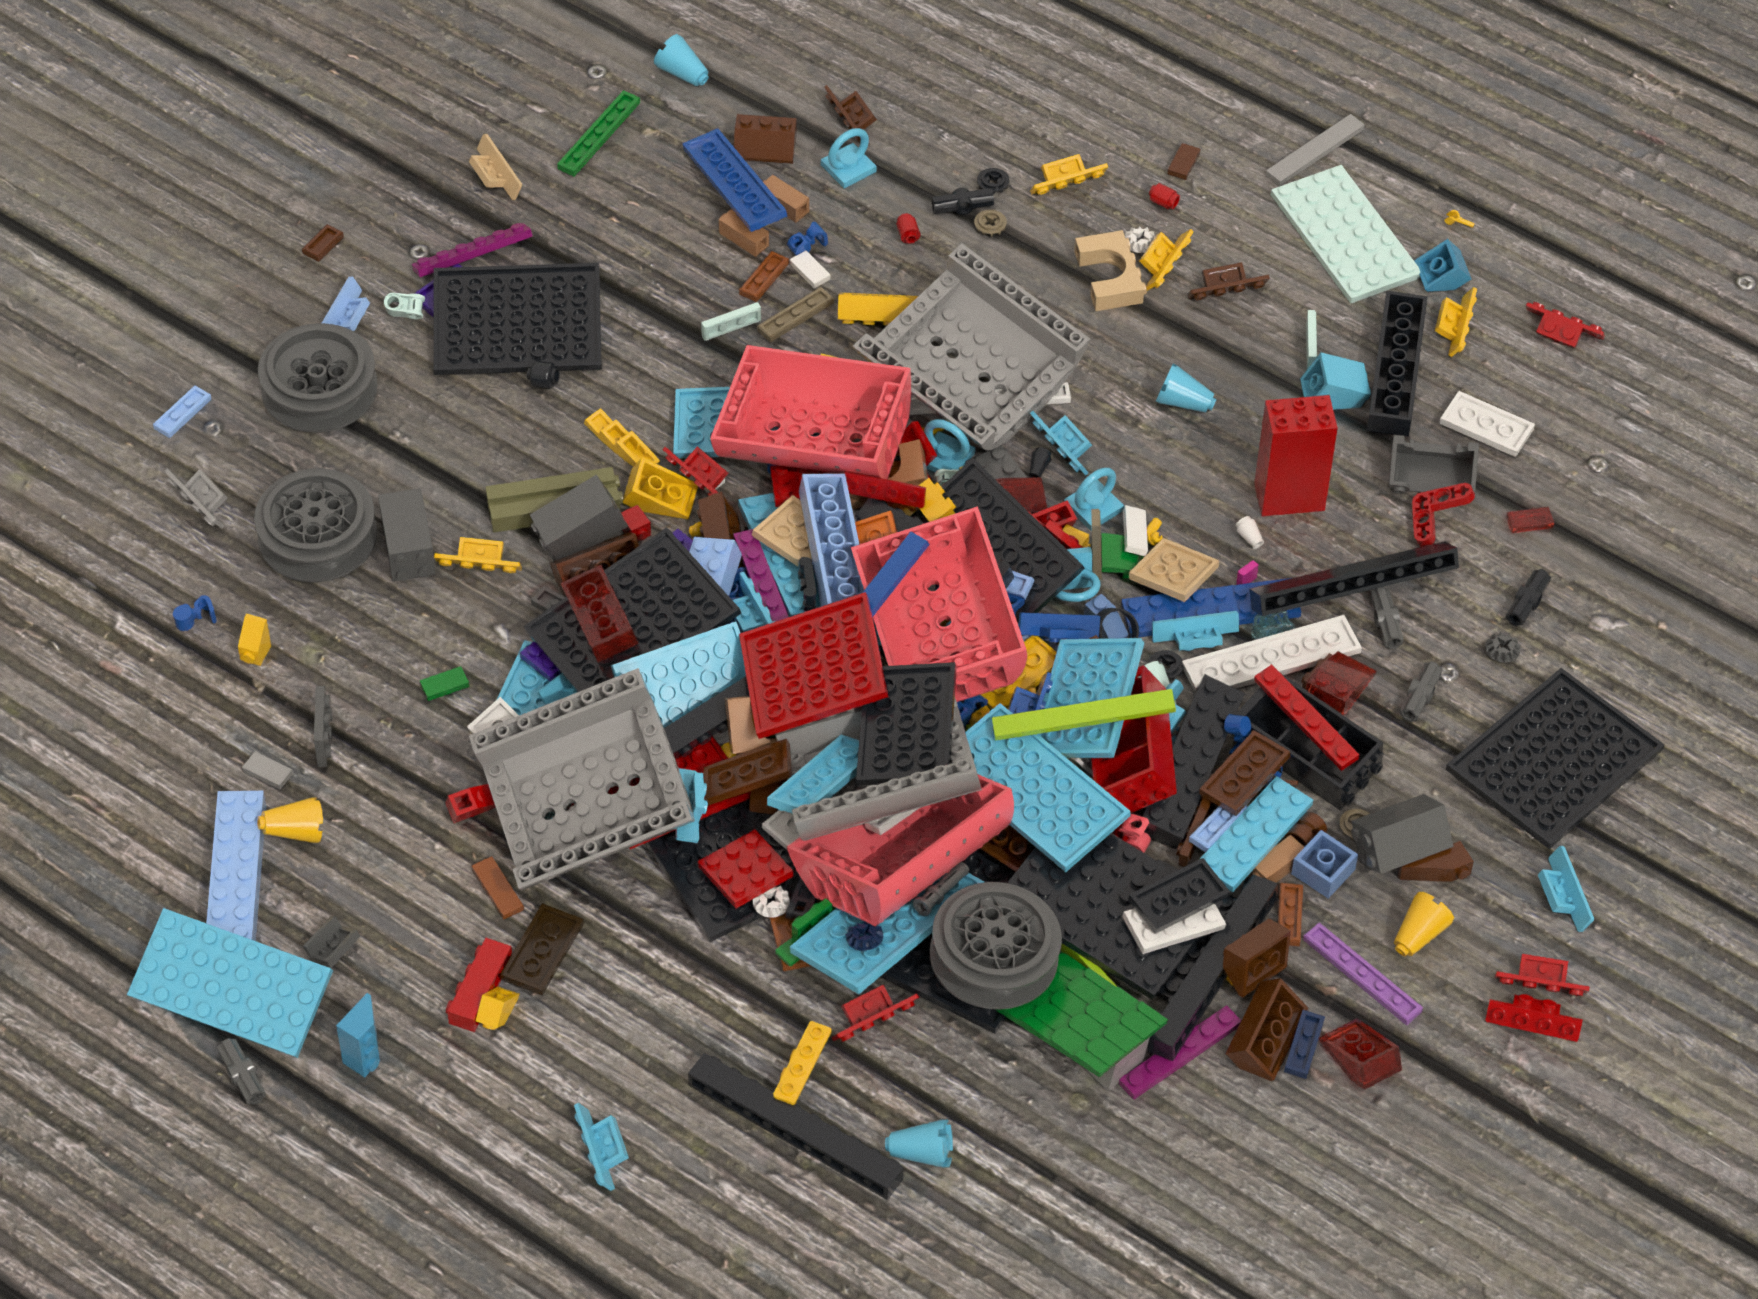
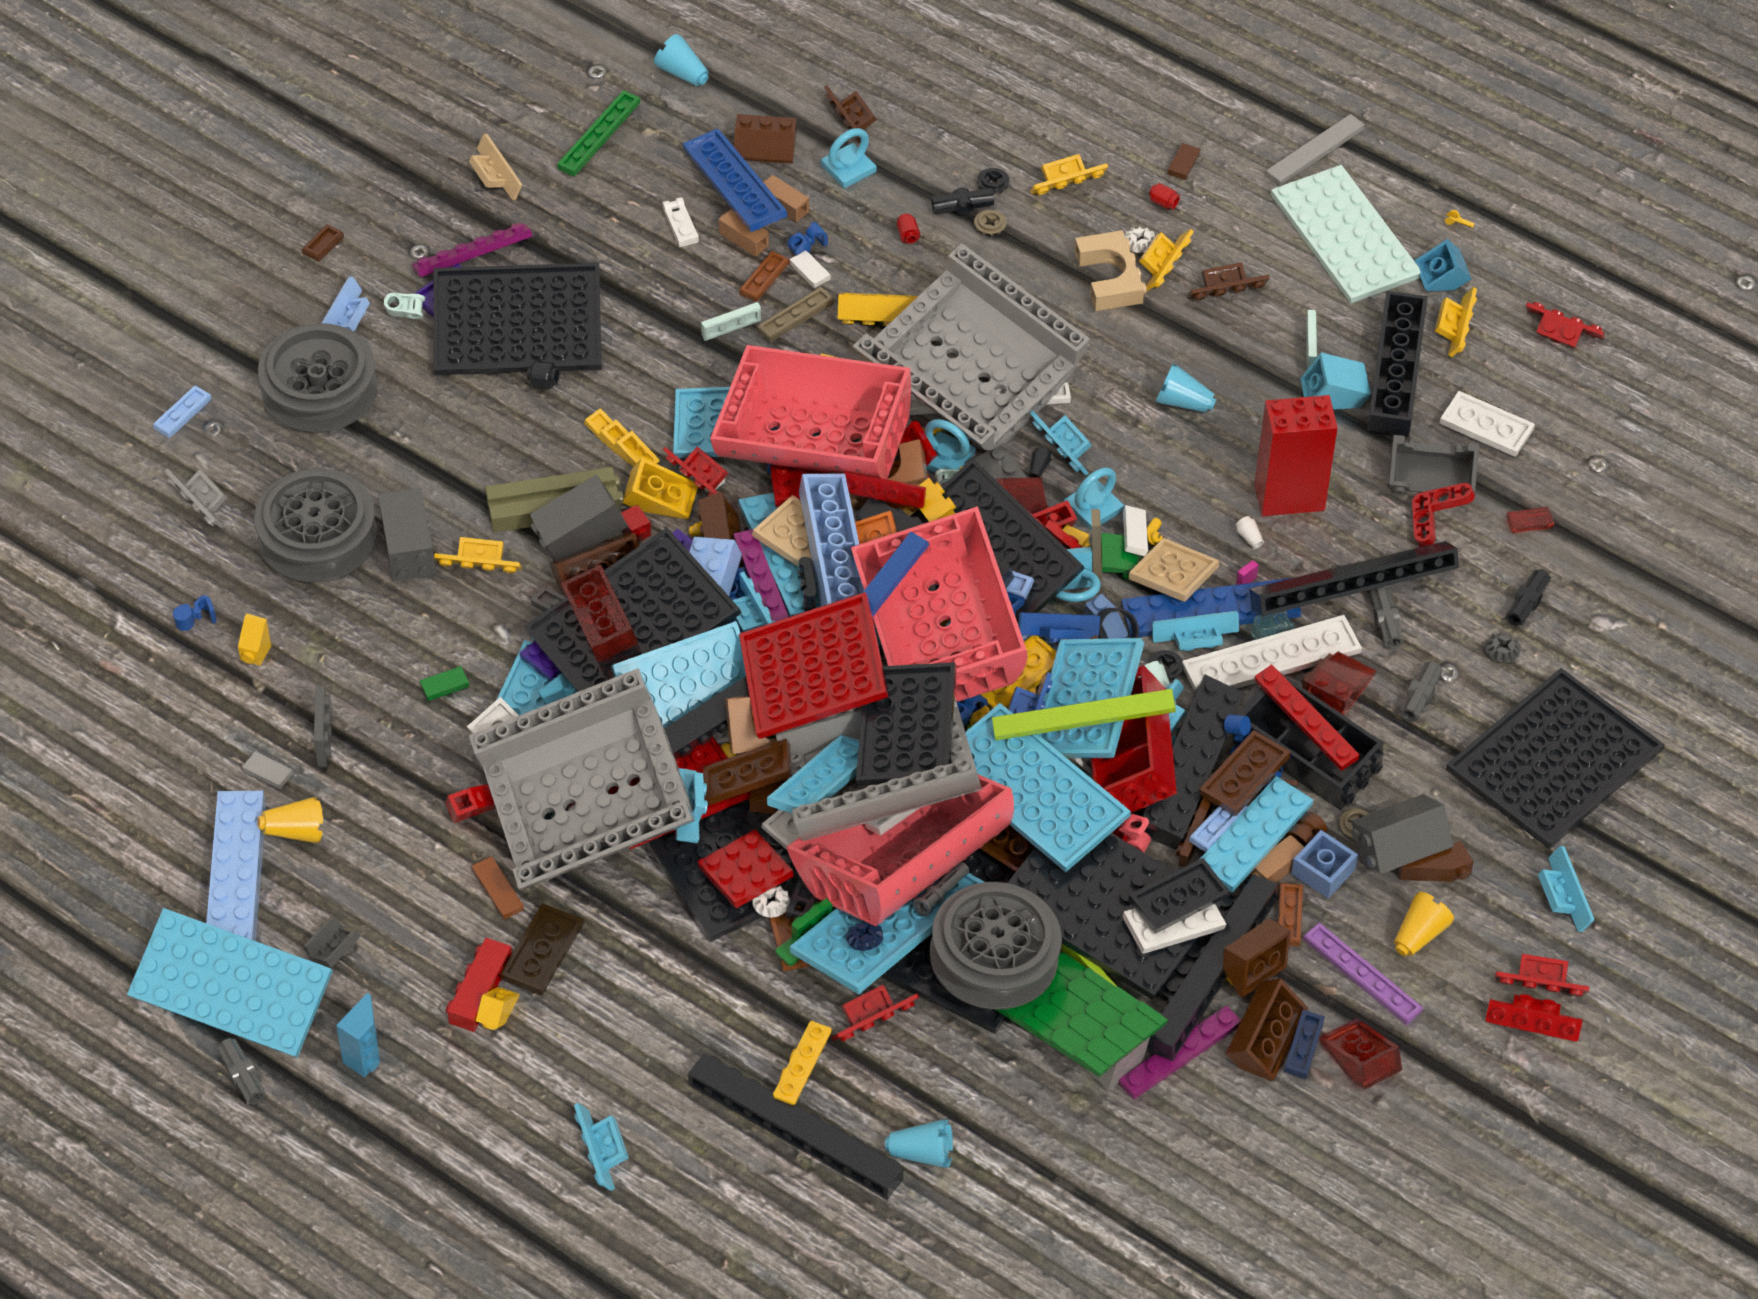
none -> white plate [662,197,699,247]

